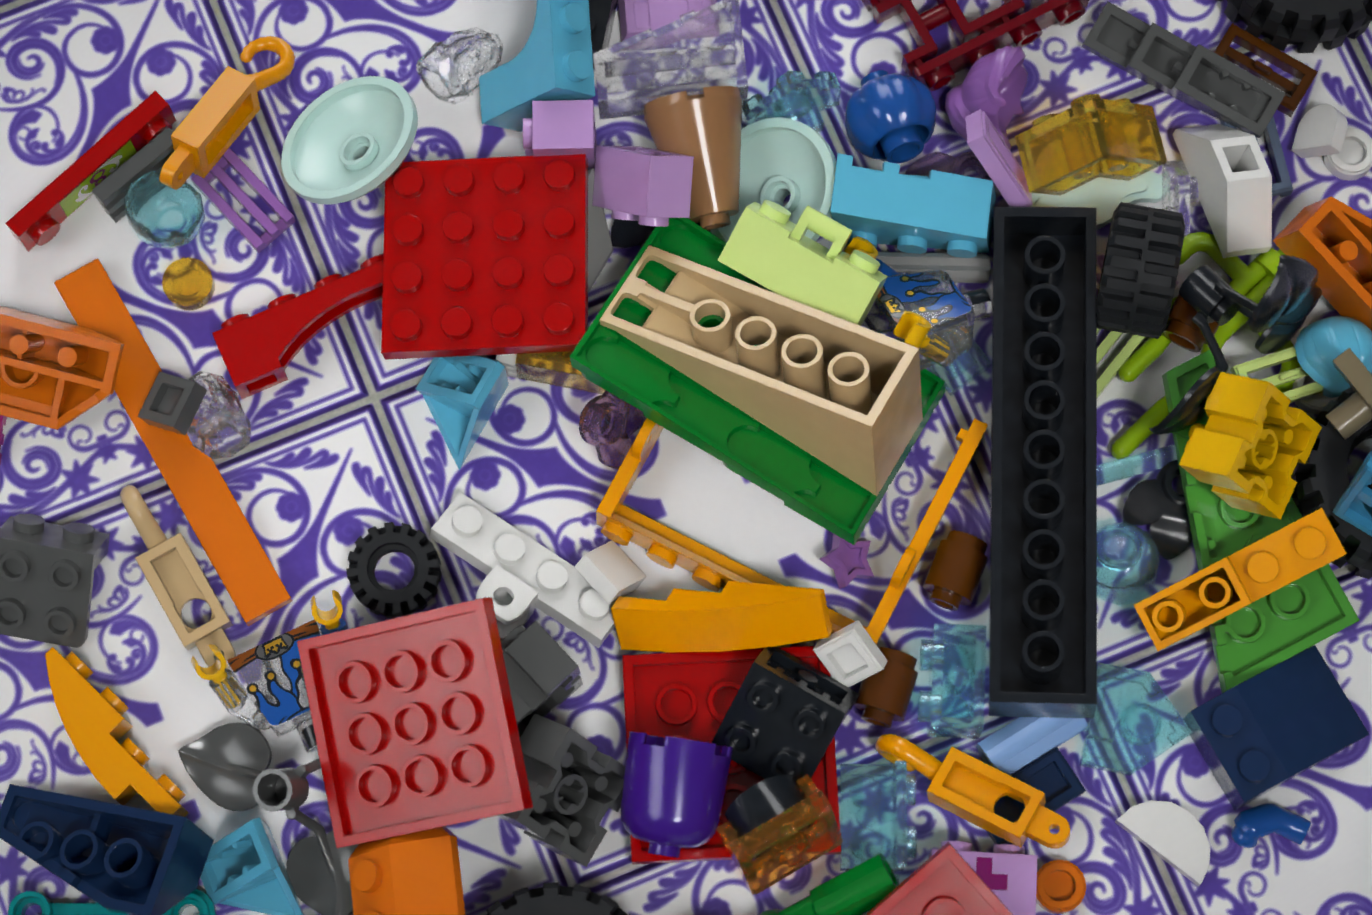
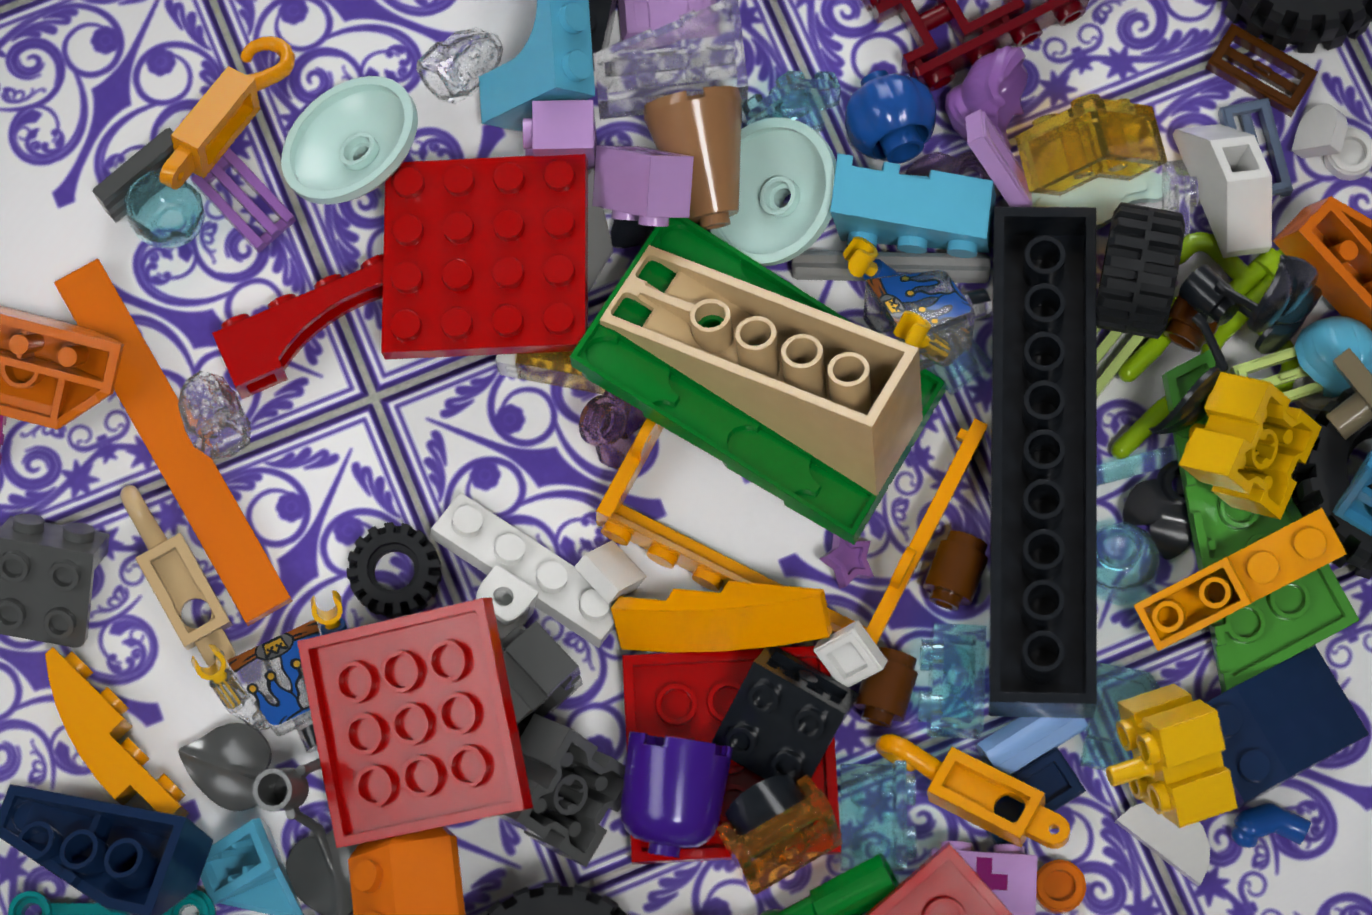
red plate [5,90,176,252] -> none
dark grey tile [137,371,207,435] -> none
clear yellow tile [162,258,215,311] -> none
medium azure slope [416,356,509,470] -> none
yellowish green piece [717,200,888,326] -> none
dark grey slope [1081,2,1286,138] -> none
none -> yellow brick [1106,683,1238,828]

